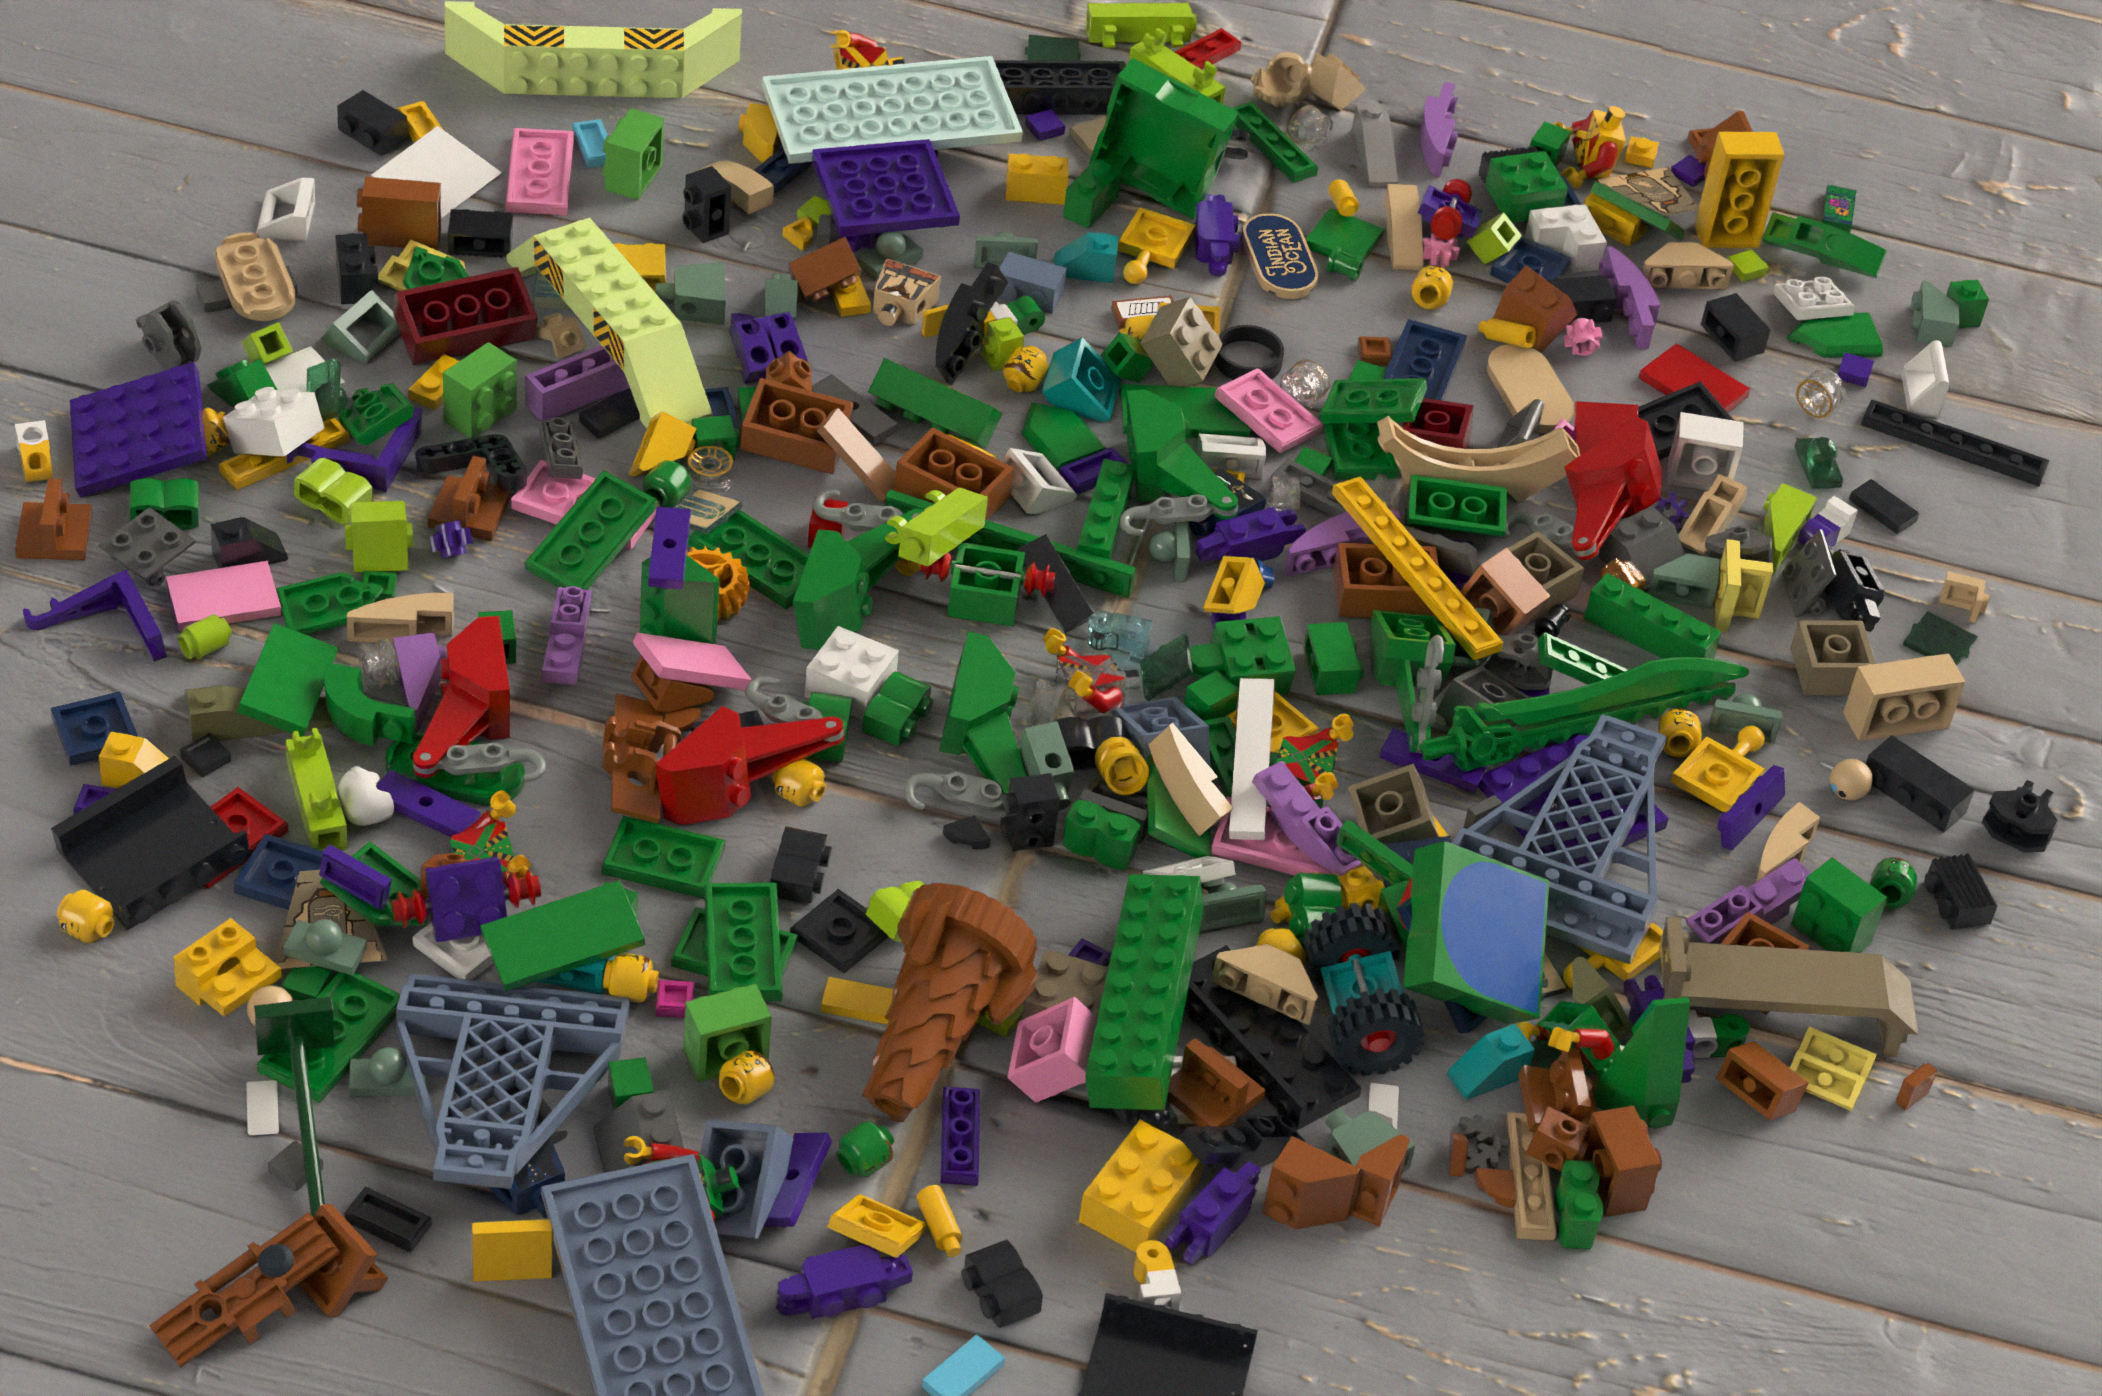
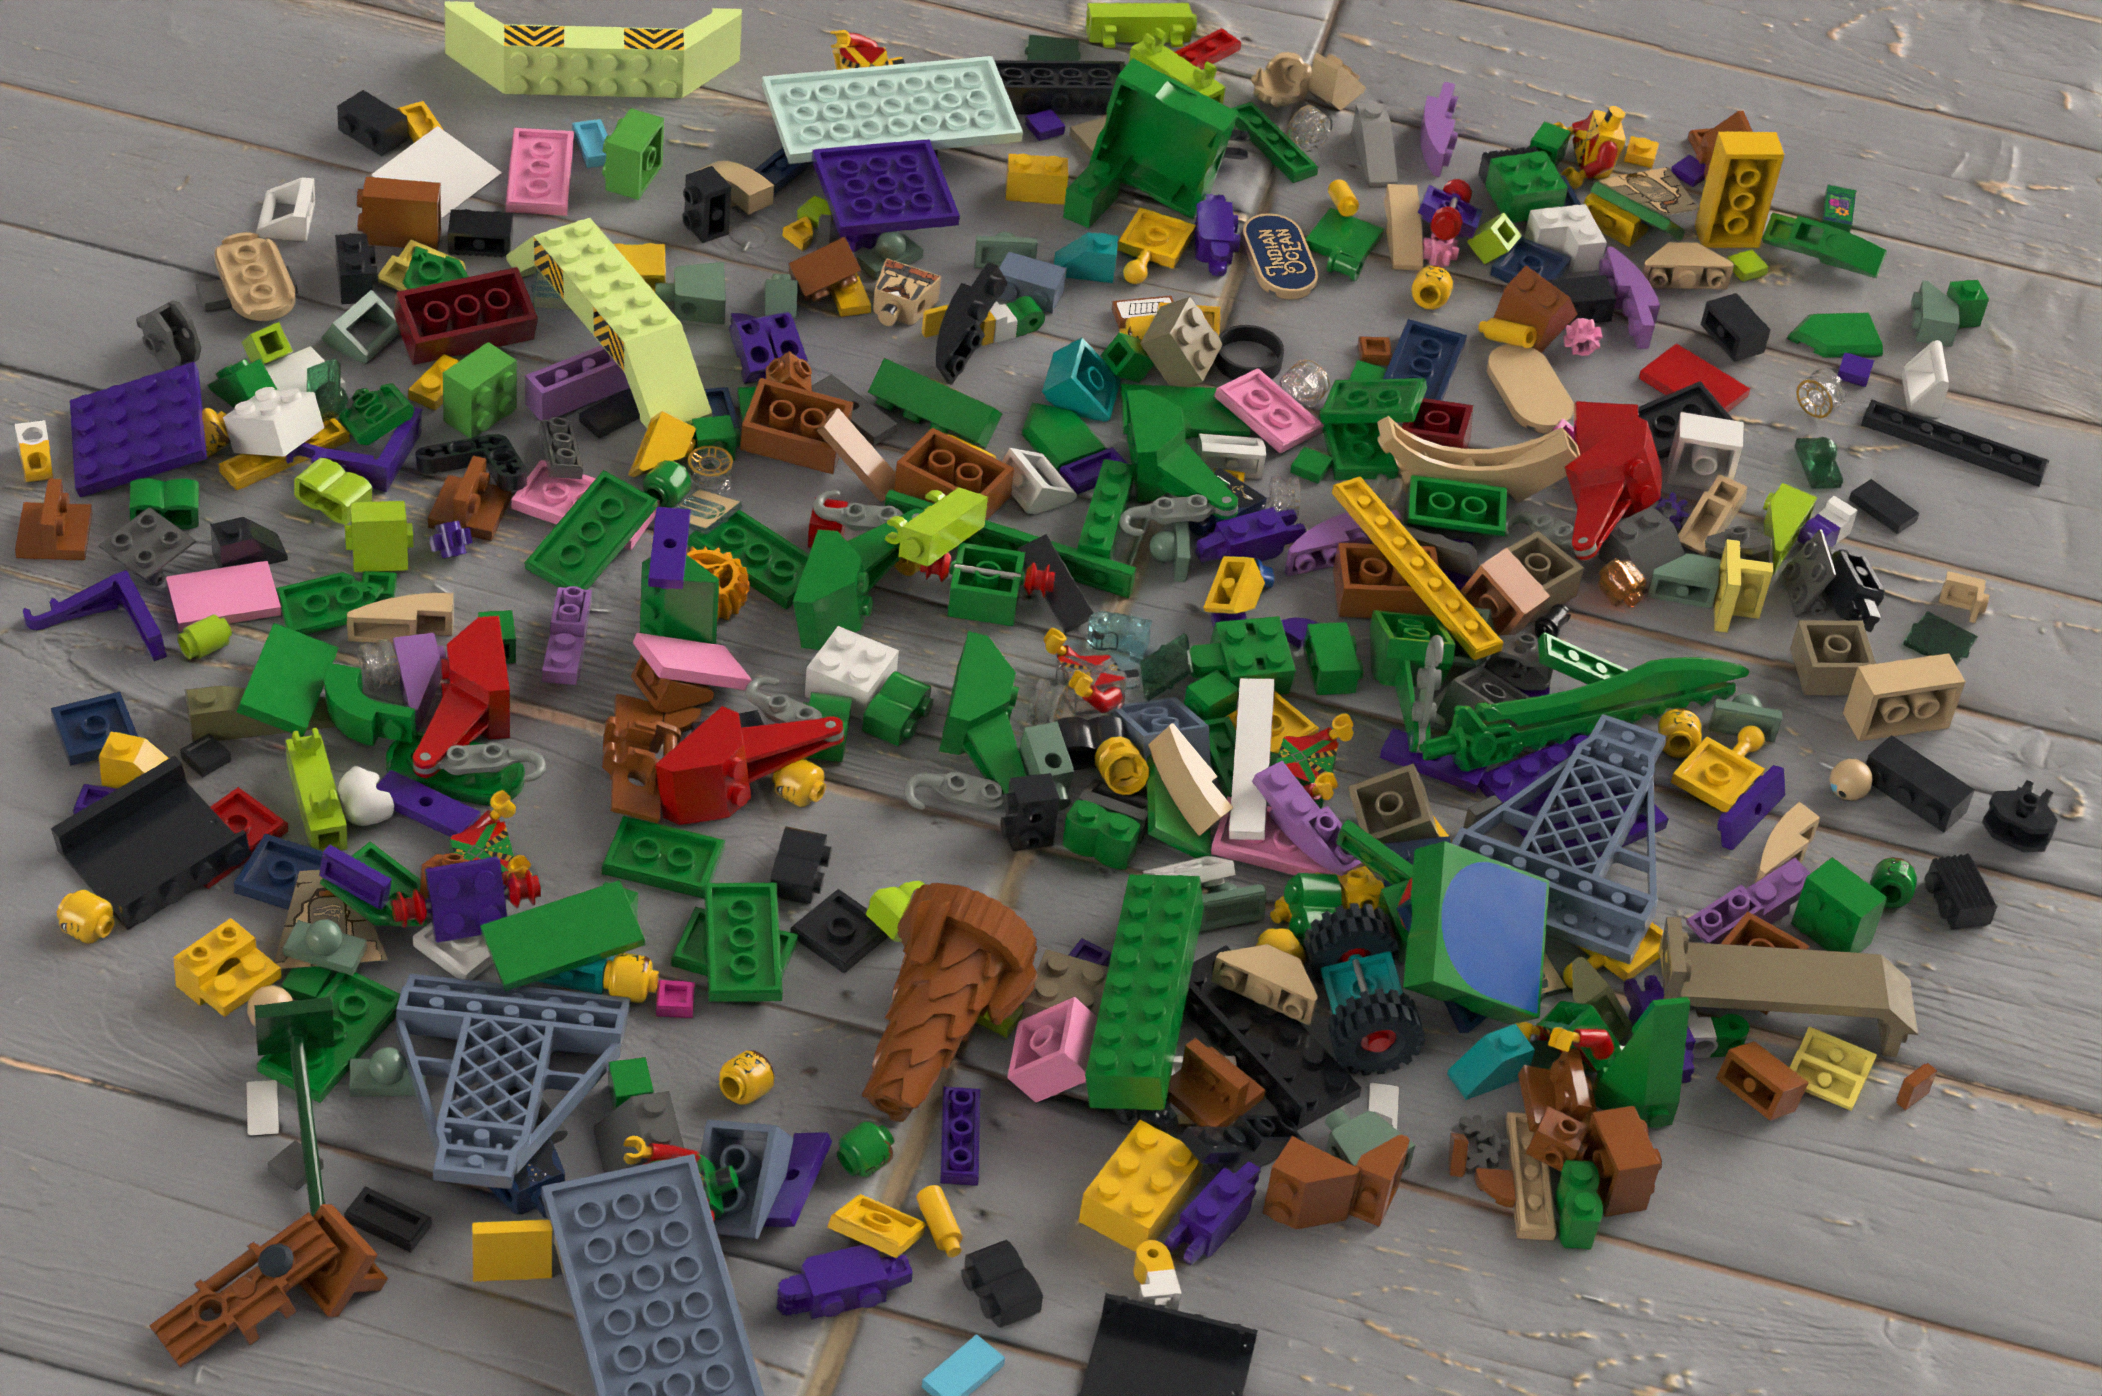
tan bracket [535,313,585,358] -> none
bright green brick [683,984,772,1083] -> none
yellow slope [738,103,781,163] -> none
yellow tile [820,977,893,1025] -> none
black tile [943,815,991,850] -> none
lime brick [979,317,1024,372] -> none
yellow head [1002,345,1049,393] -> none
dark grey plate [1270,458,1347,517] -> none
dark grey tile [1496,399,1544,448] -> none
green brick [1584,573,1722,659] -> none
white tile [1773,277,1854,320] -> none
none -> dark purple tile [1281,617,1318,649]

